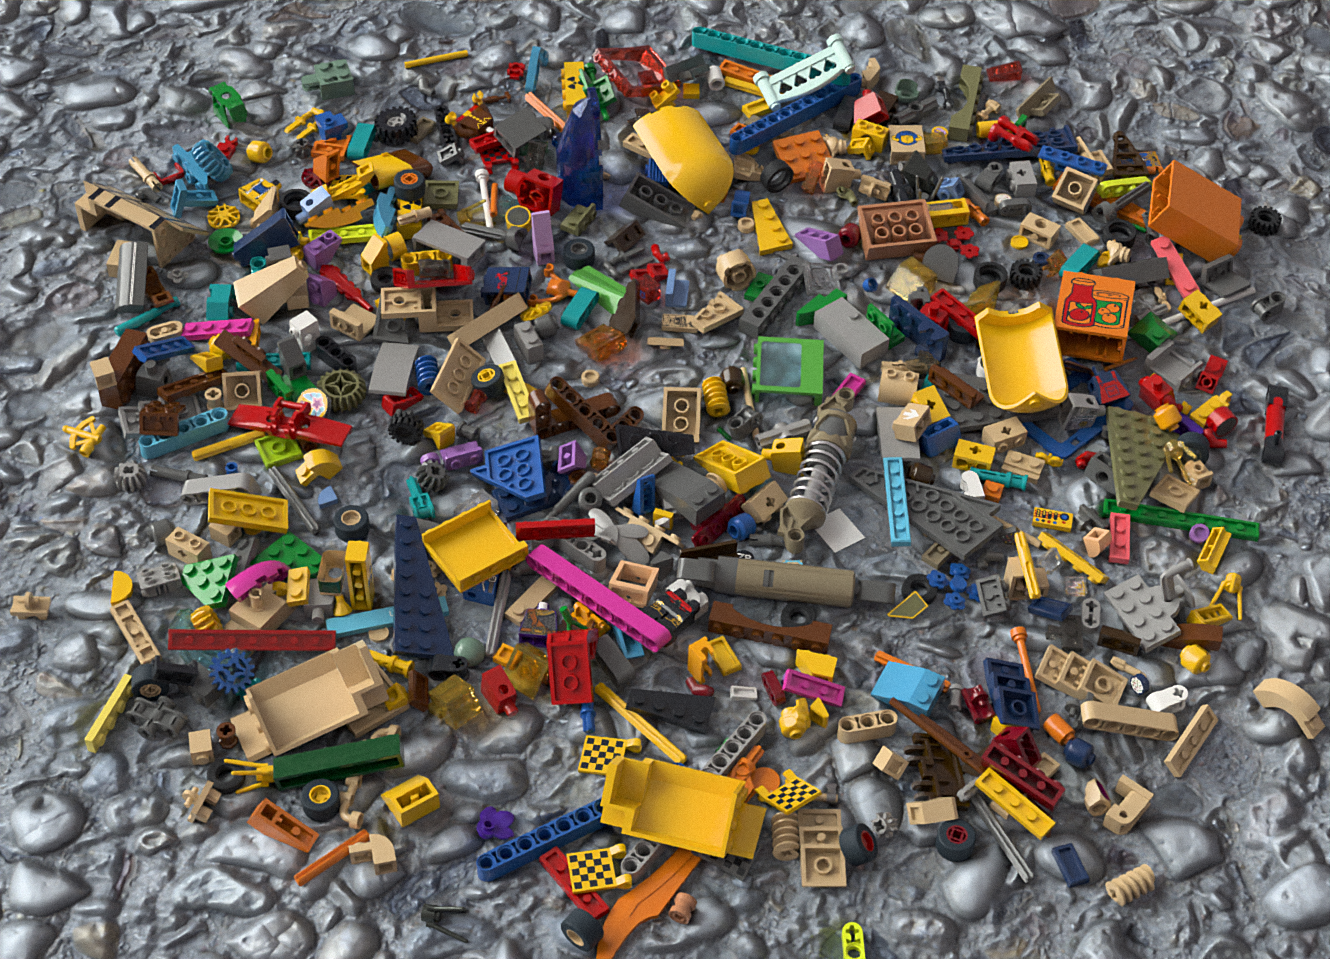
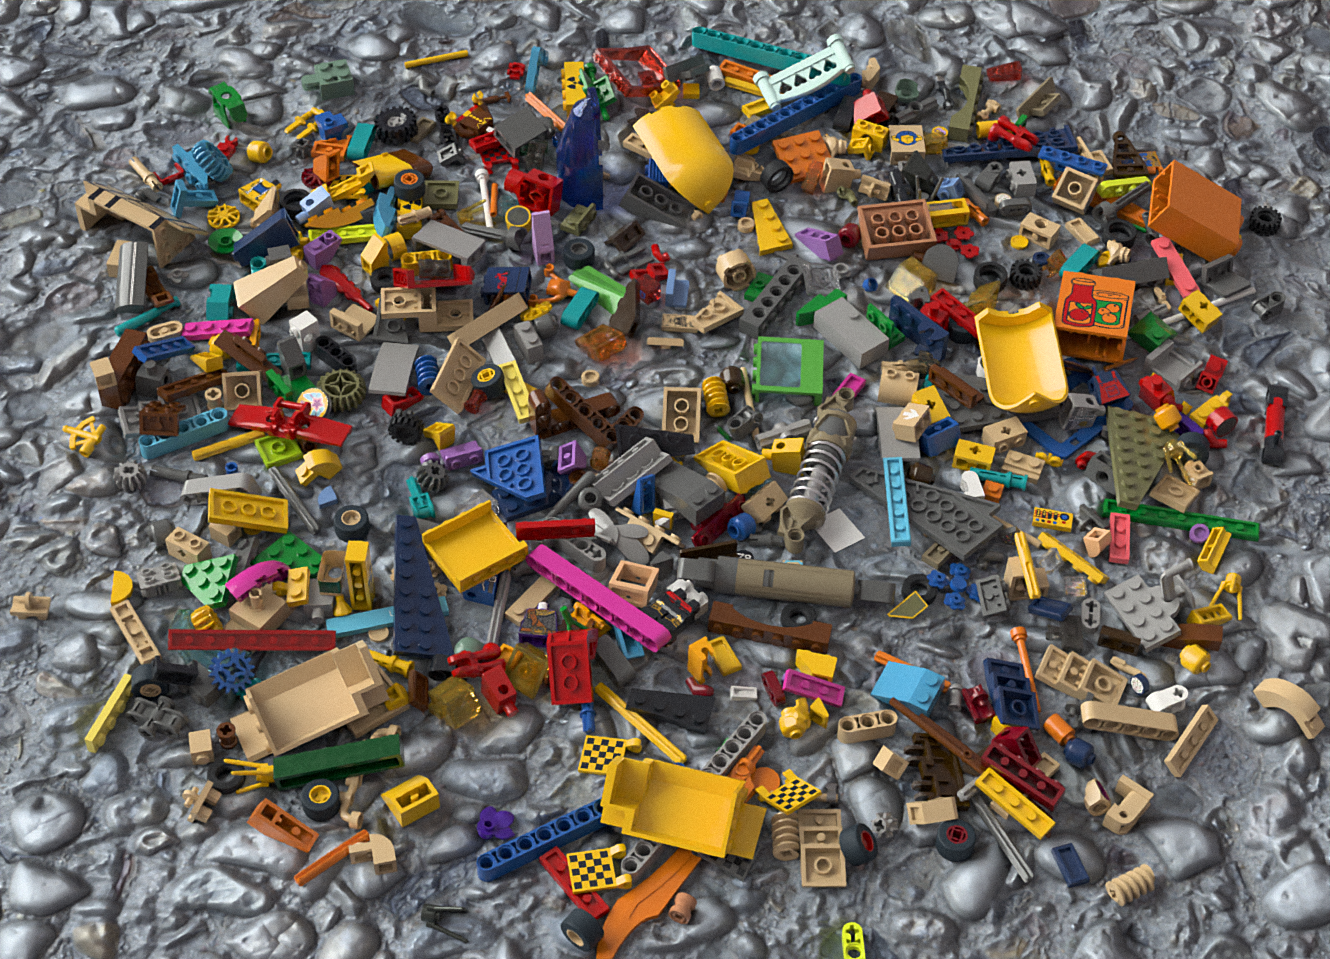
dark grey bush [456,421,481,442] -> none
none -> red piece [447,642,506,678]

